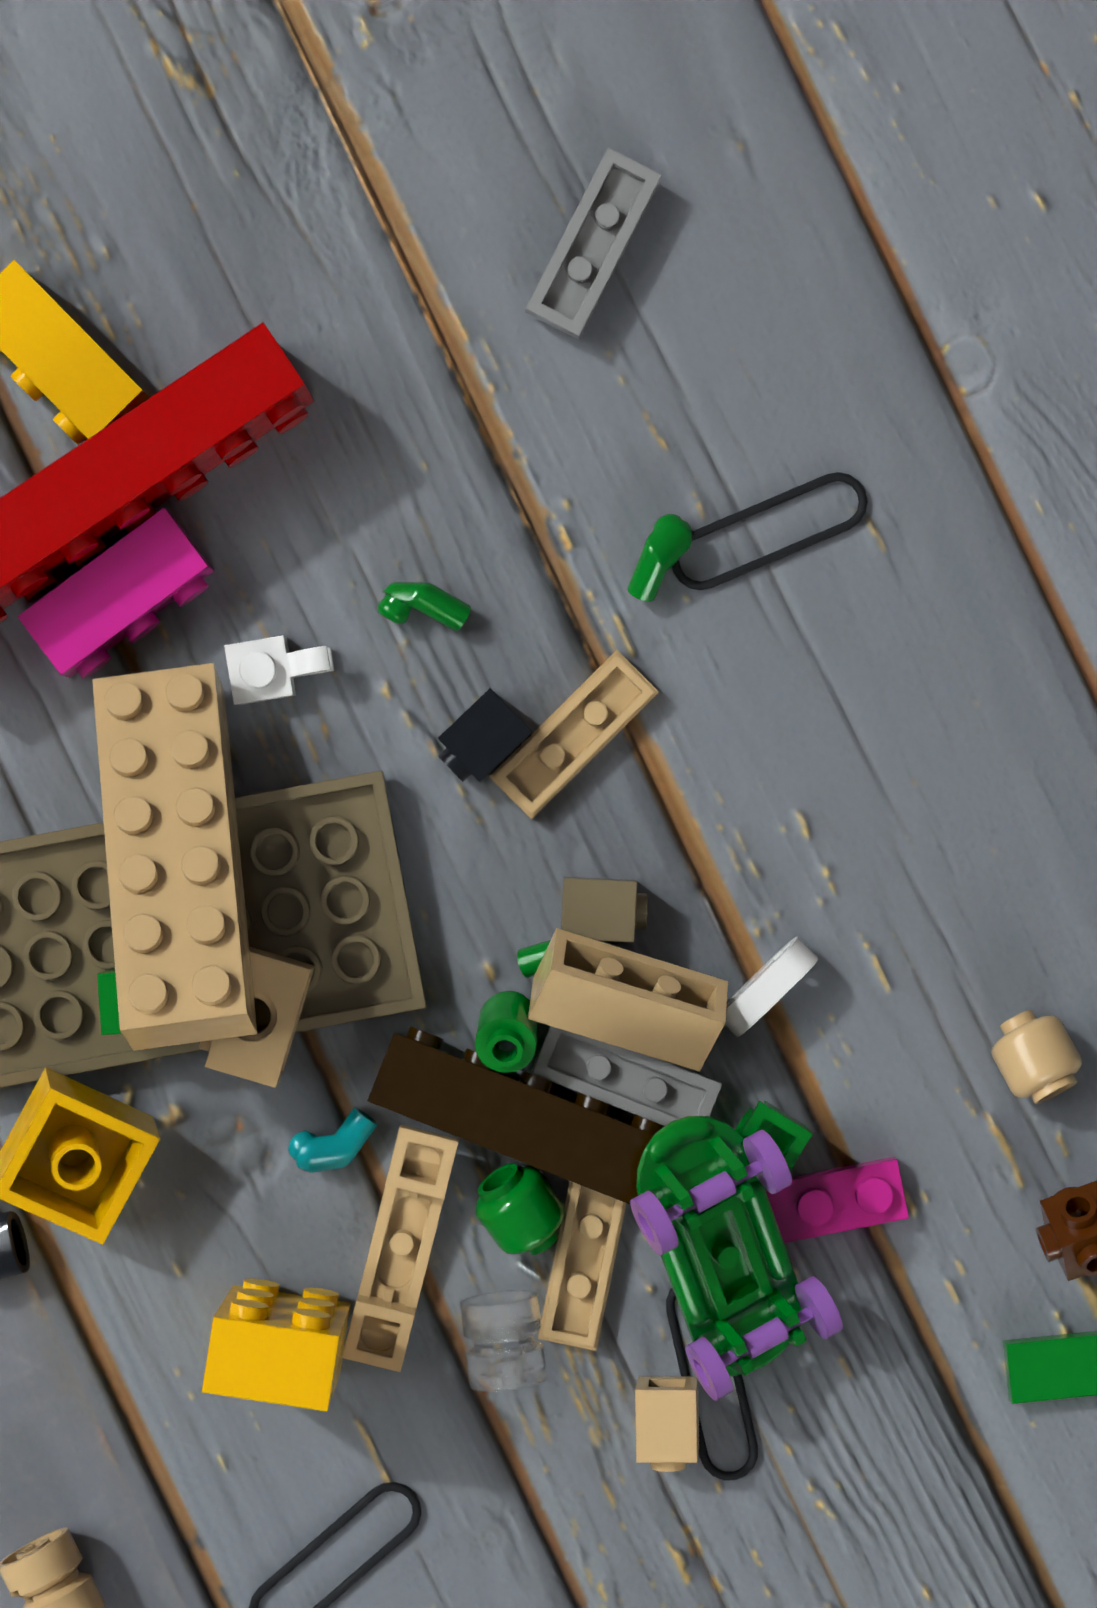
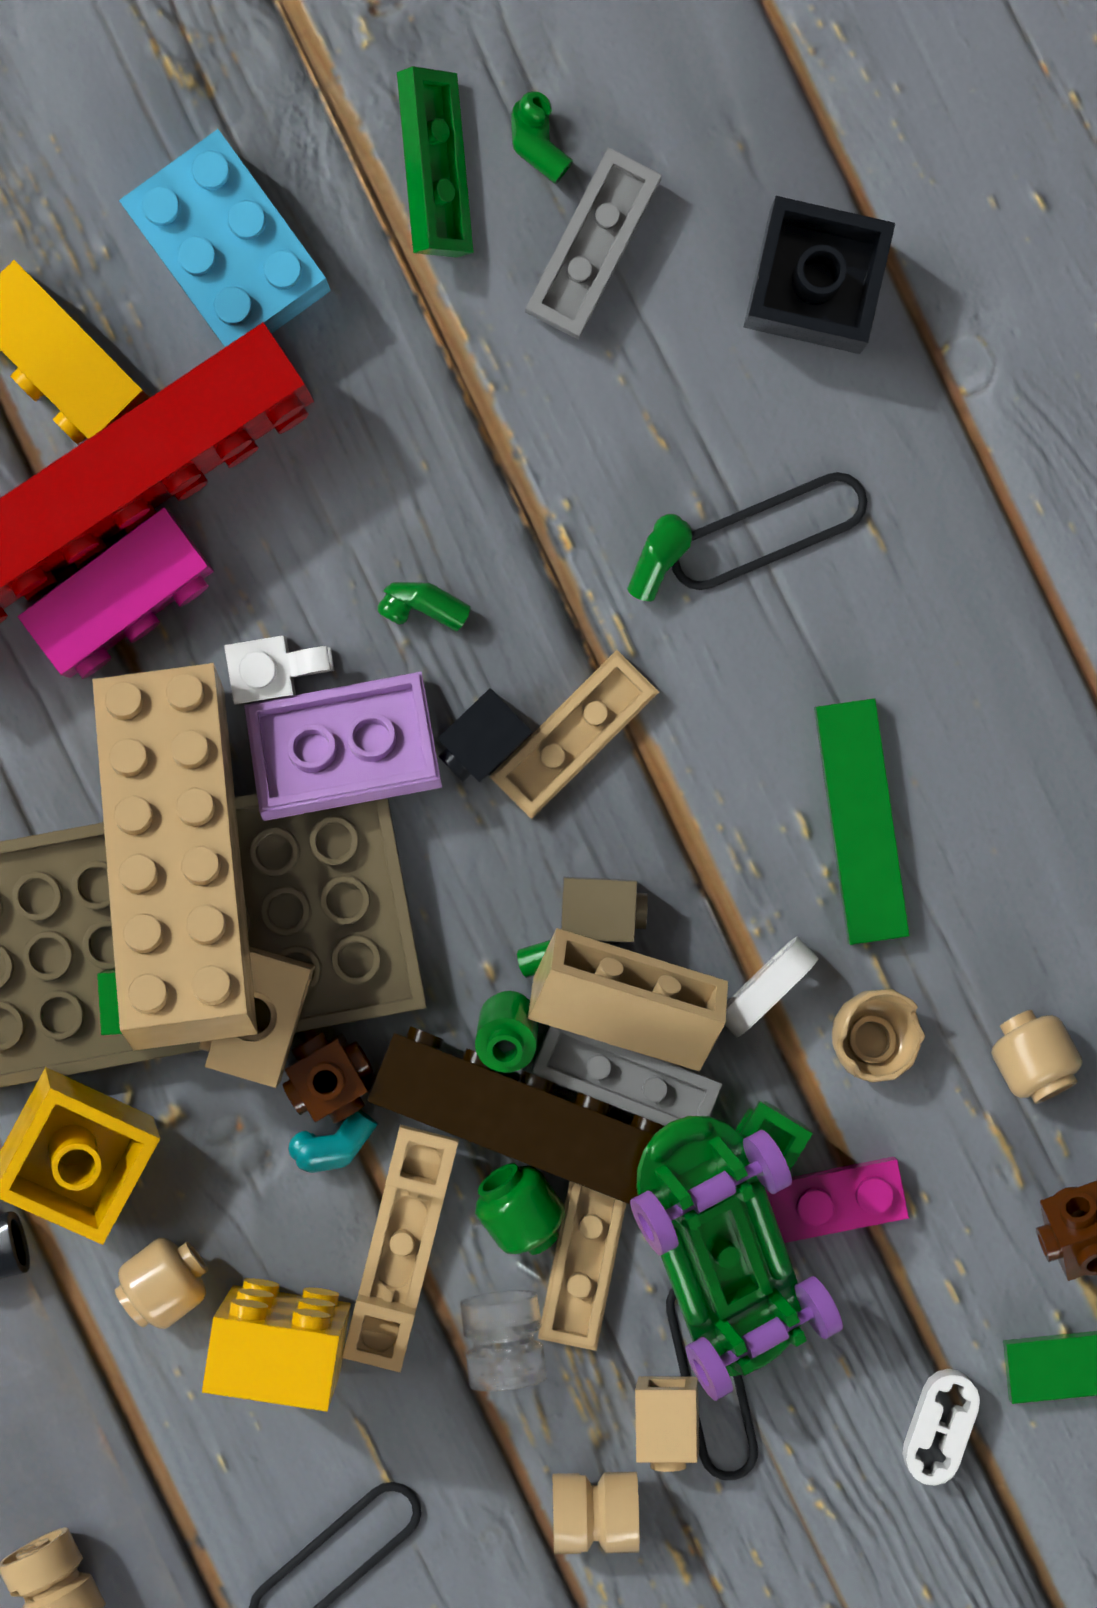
none -> tan head [115,1238,208,1329]
none -> medium azure brick [119,129,331,347]
none -> lavender tile [244,672,442,821]
none -> reddish brown brick [282,1032,374,1124]
none -> green plate [397,66,474,257]
none -> green arm [511,91,573,184]
none -> tan wheel [552,1472,640,1555]
none -> black brick [743,196,895,354]
none -> green tile [814,698,910,945]
none -> tan hair [832,989,925,1083]
none -> white beam [902,1369,980,1486]

